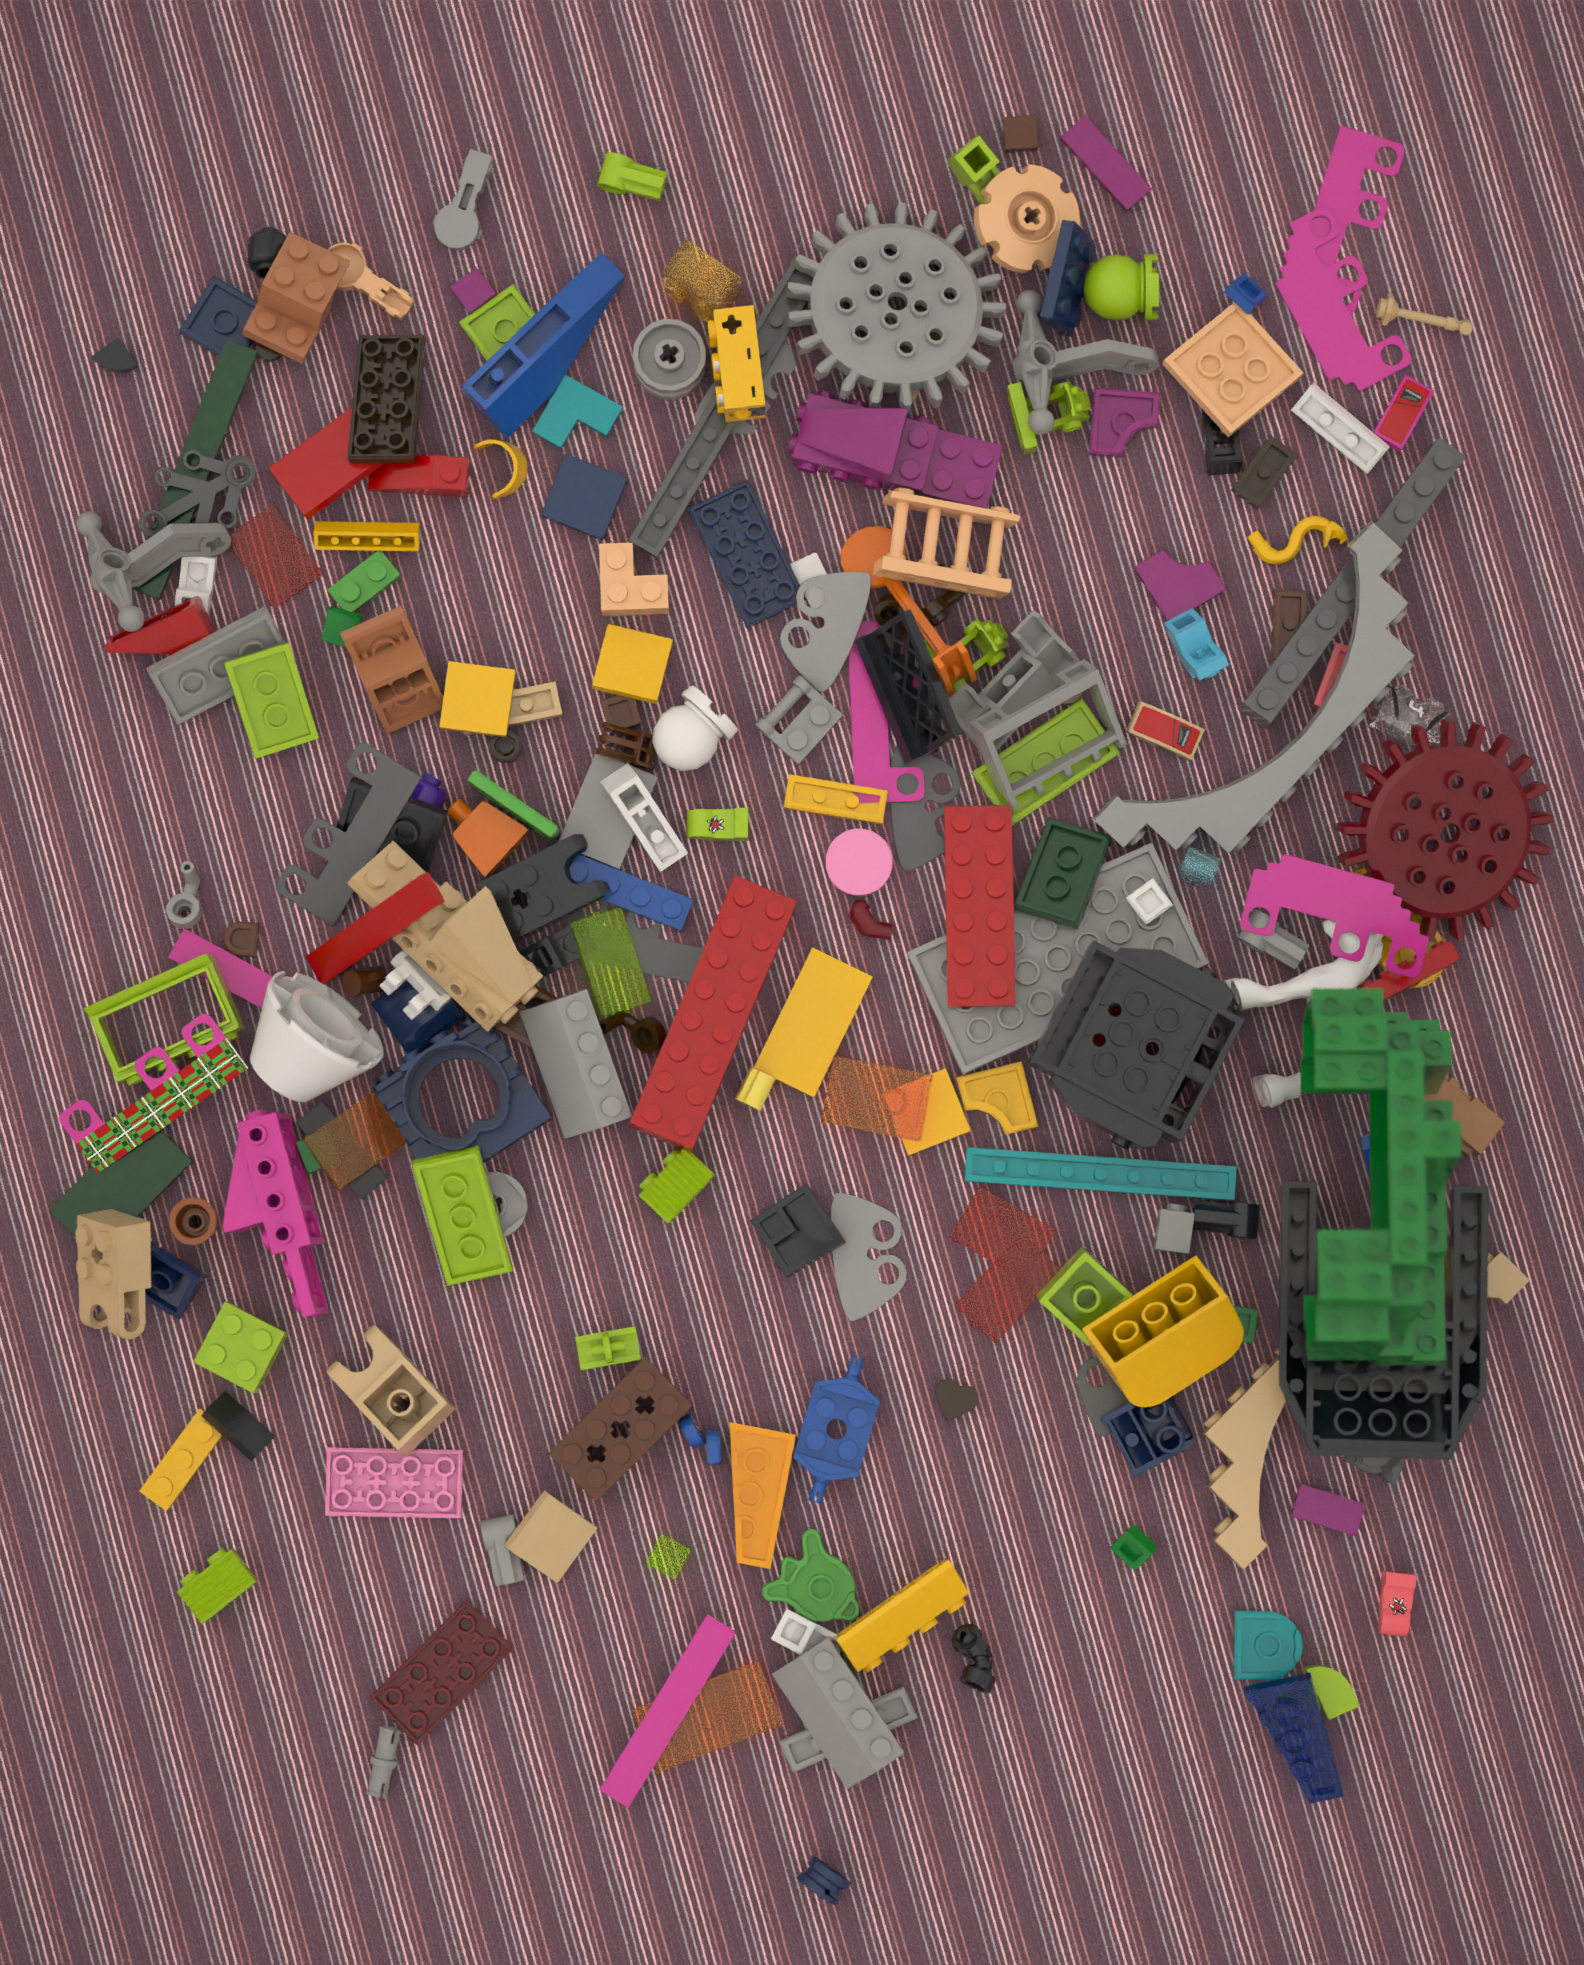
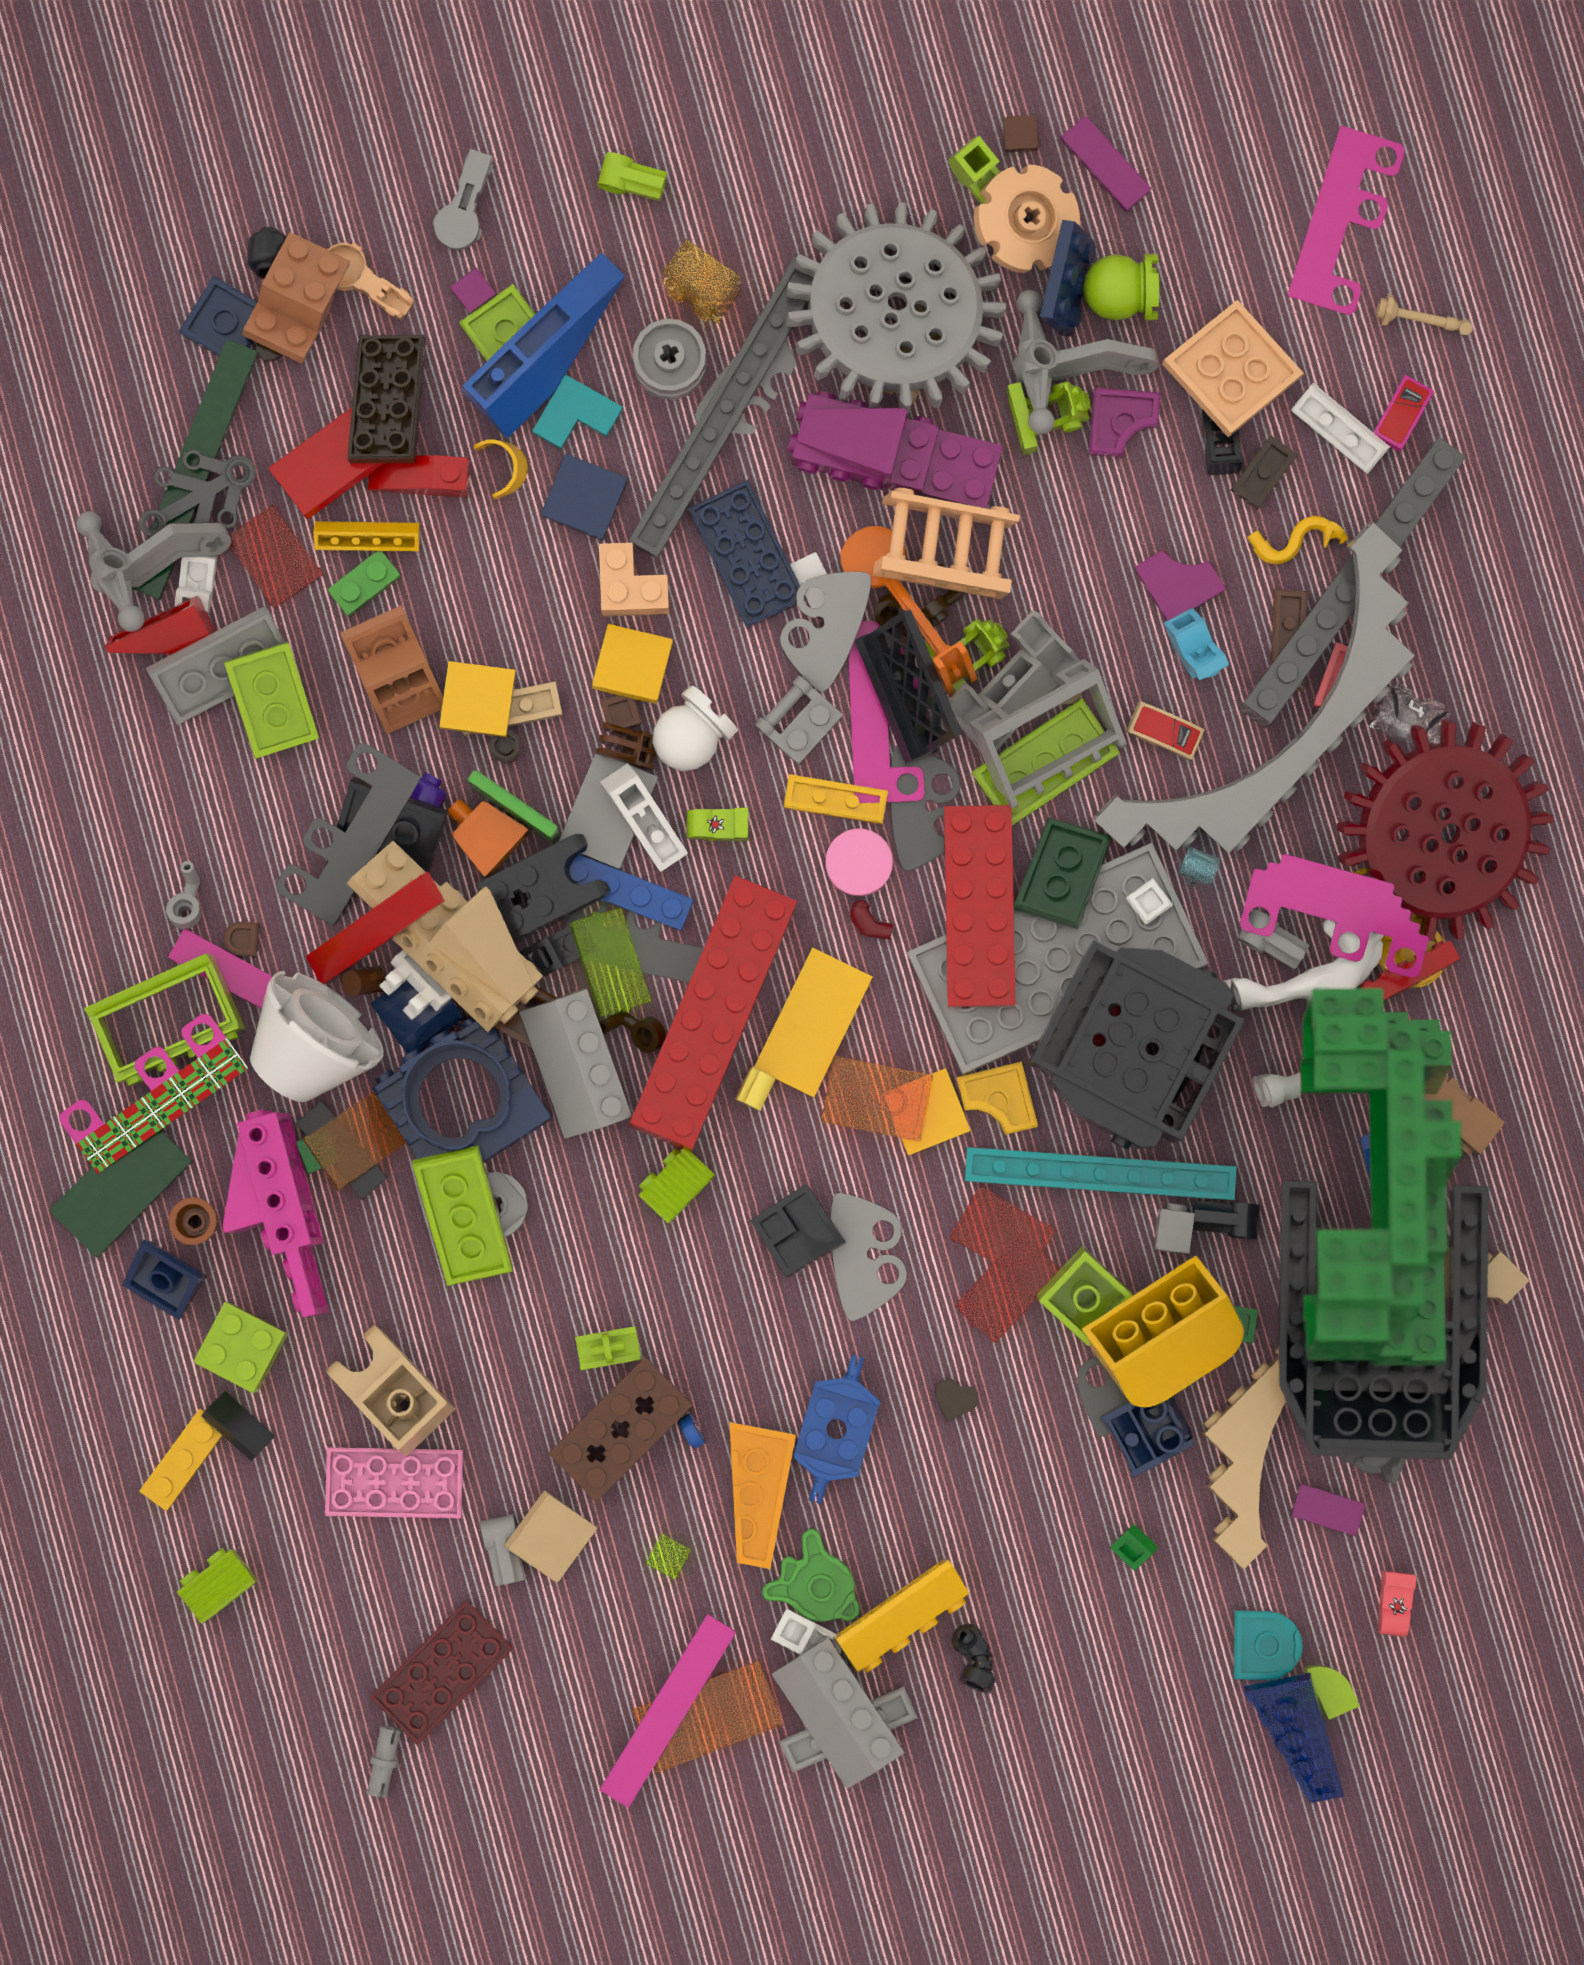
tan brick [75,1209,151,1340] -> none
black tile [91,338,139,372] -> none
green tile [321,606,363,647] -> none
blue tile [706,1430,721,1466] -> none
yellow piece [708,305,765,423] -> none
dark blue wheel [797,1855,851,1906] -> none
blue tile [1224,273,1268,314] -> none
dark pink piece [1276,206,1412,391] -> none

